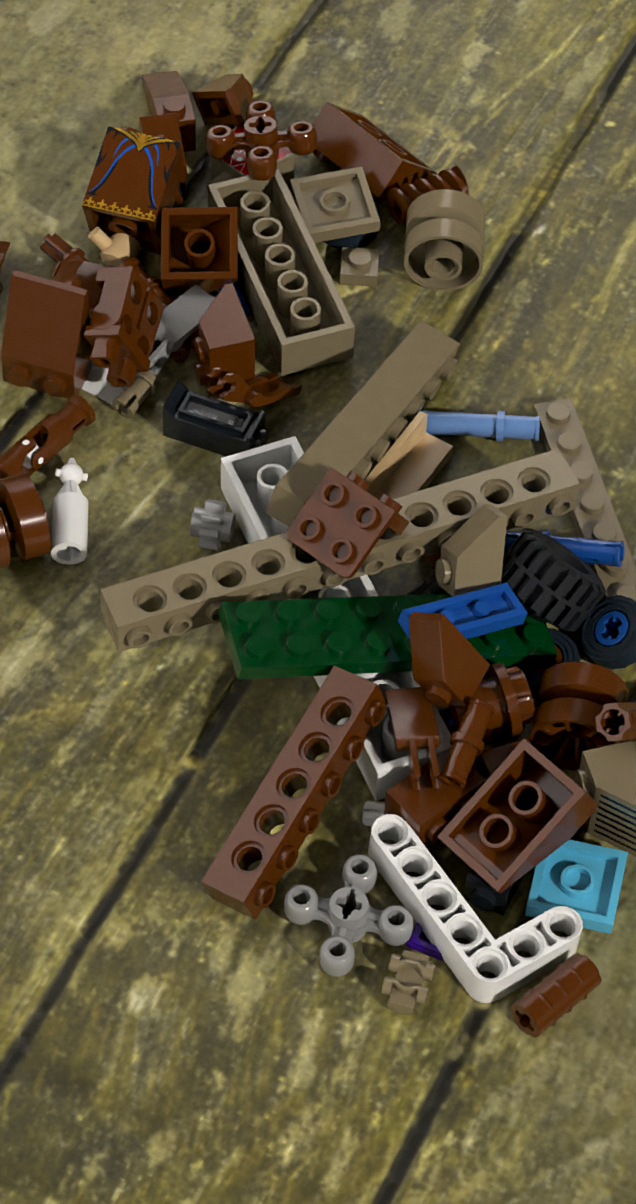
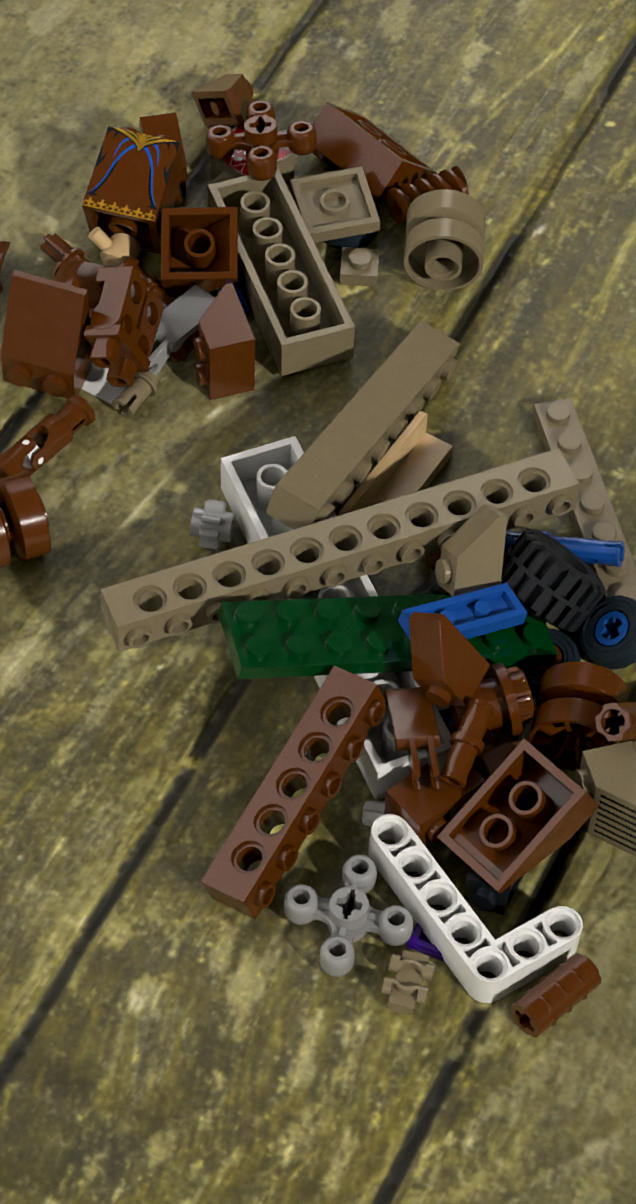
white wheel [51,458,89,565] -> none
reddish brown slope [142,71,196,152] -> none
black window [163,380,269,456] -> none
reddish brown arm [206,366,303,407] -> none
reddish brown bracket [286,467,409,579] -> none
medium blue pin [423,410,540,442] -> none
medium azure plate [525,839,628,934] -> none

